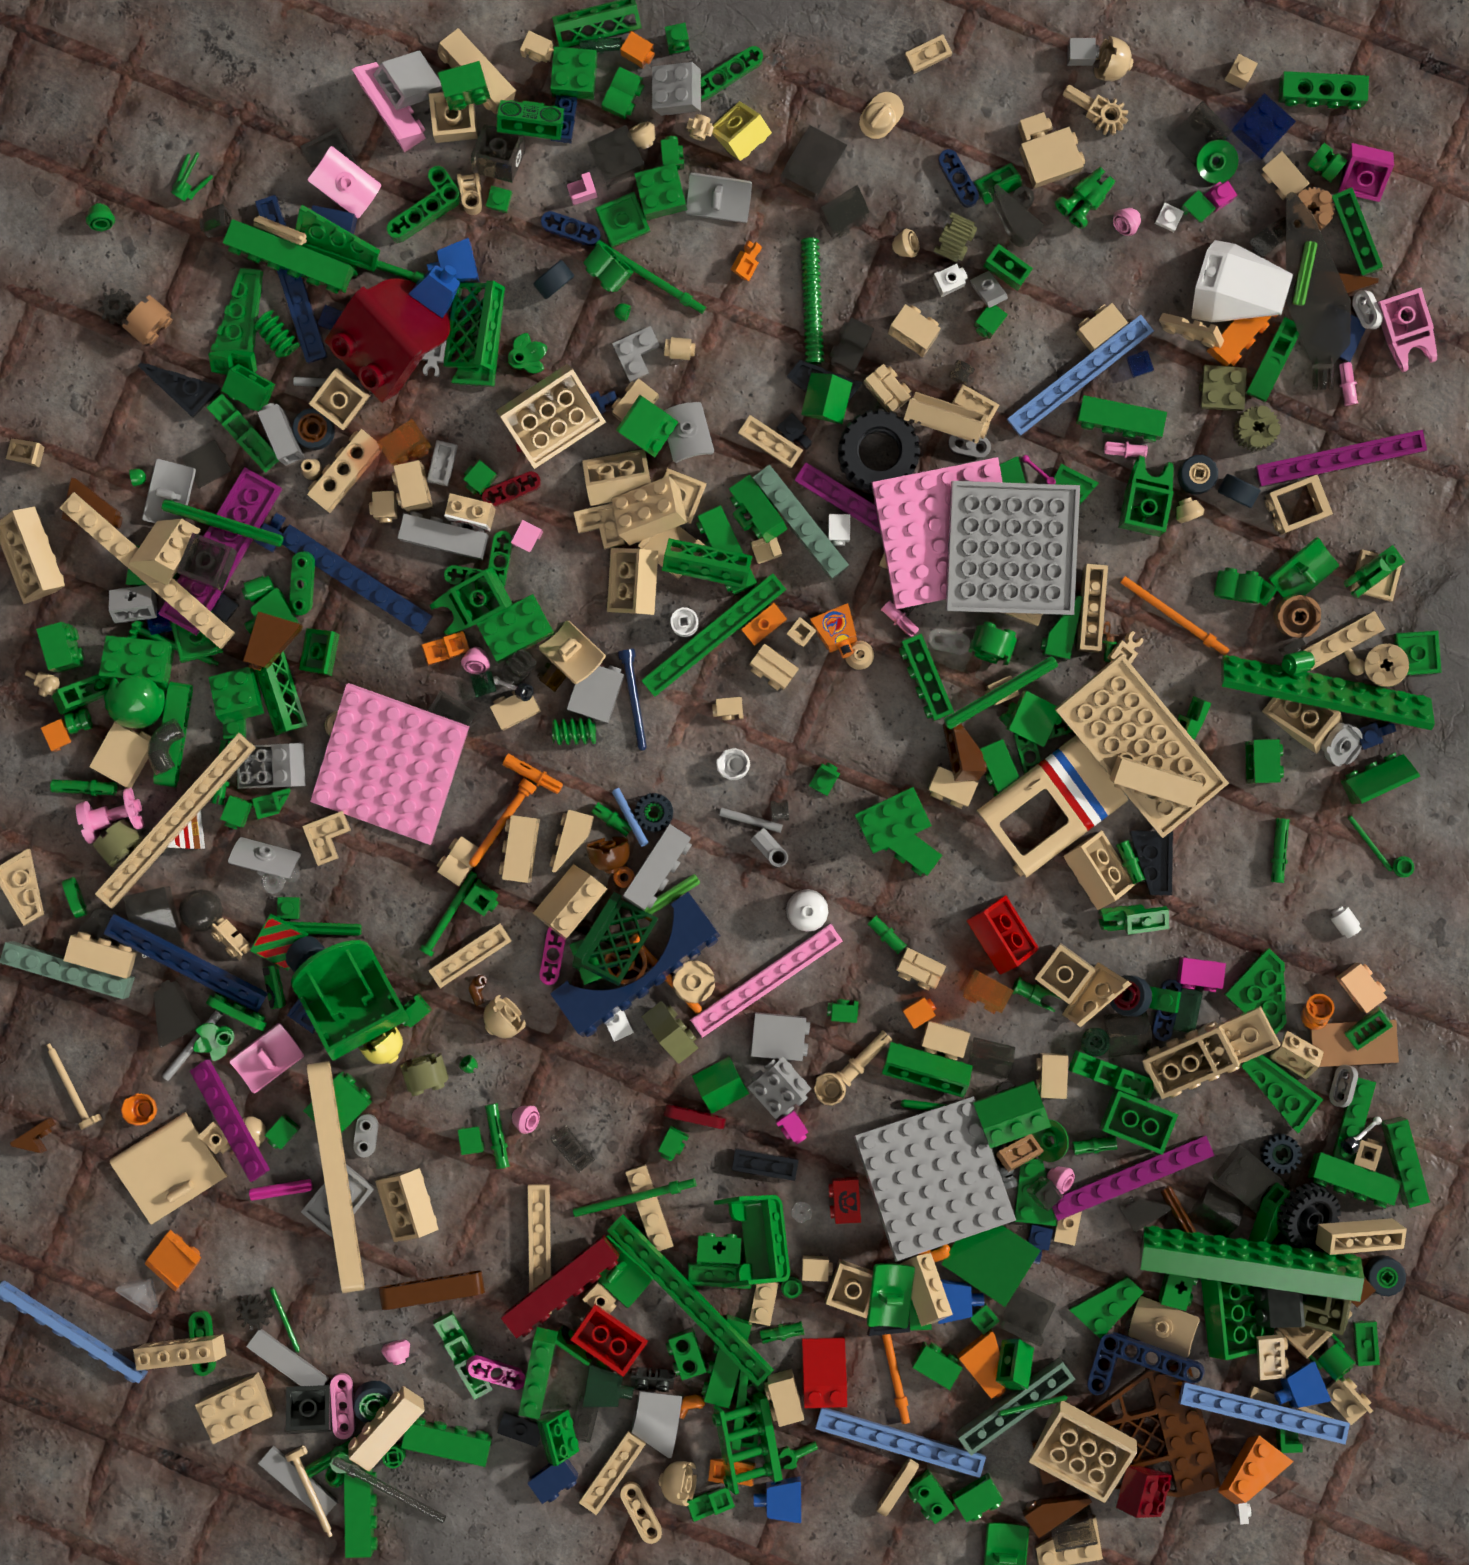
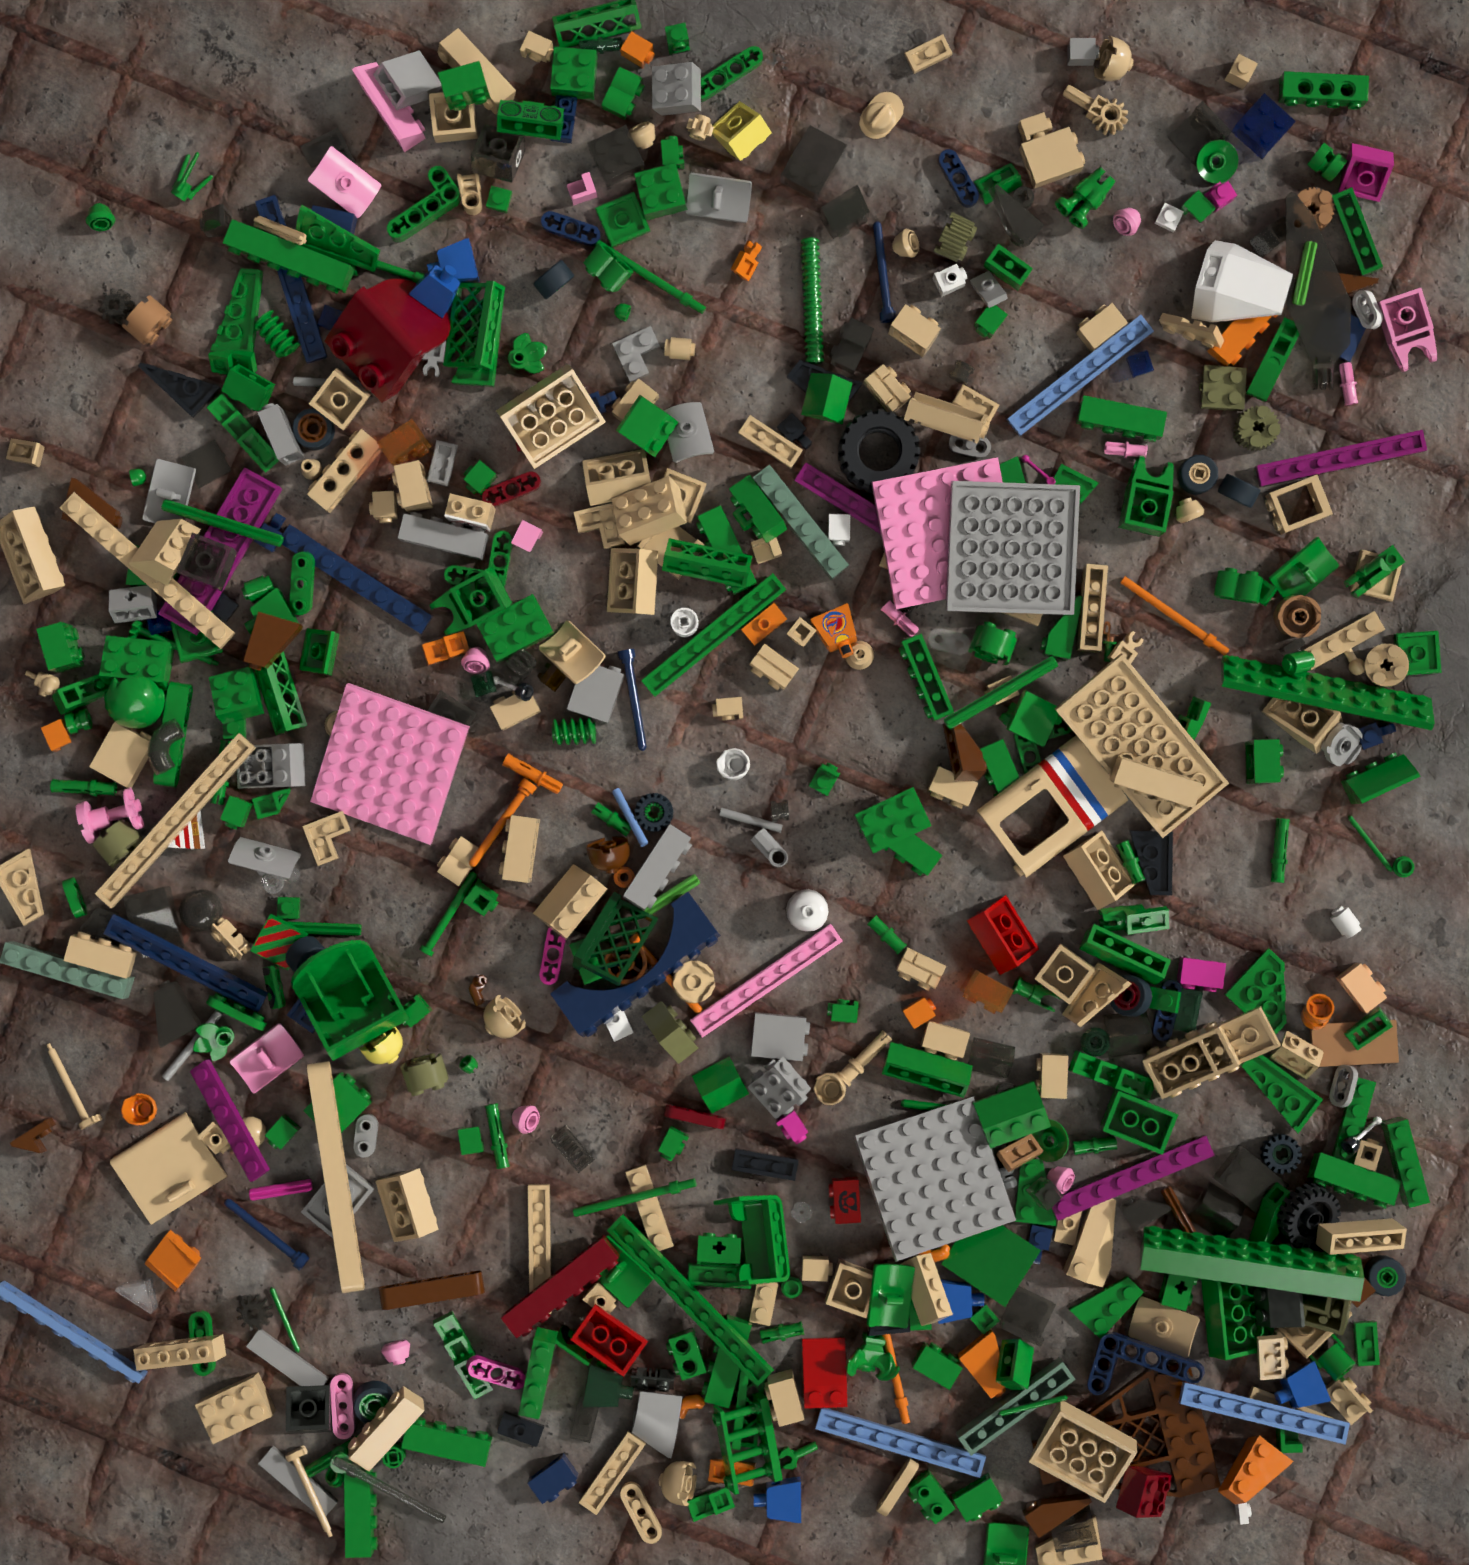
tan plate [429,923,512,988] -> none
green slope [536,1409,579,1466] -> none
tan slope [550,810,594,872] -> none
tan brick [1261,151,1310,201] -> none
none -> dark blue piece [224,1199,310,1271]
none -> green animal [846,1332,900,1381]
none -> dark blue piece [873,221,897,323]
none -> tan wedge [1063,1198,1116,1287]
none -> green brick [1079,924,1171,985]

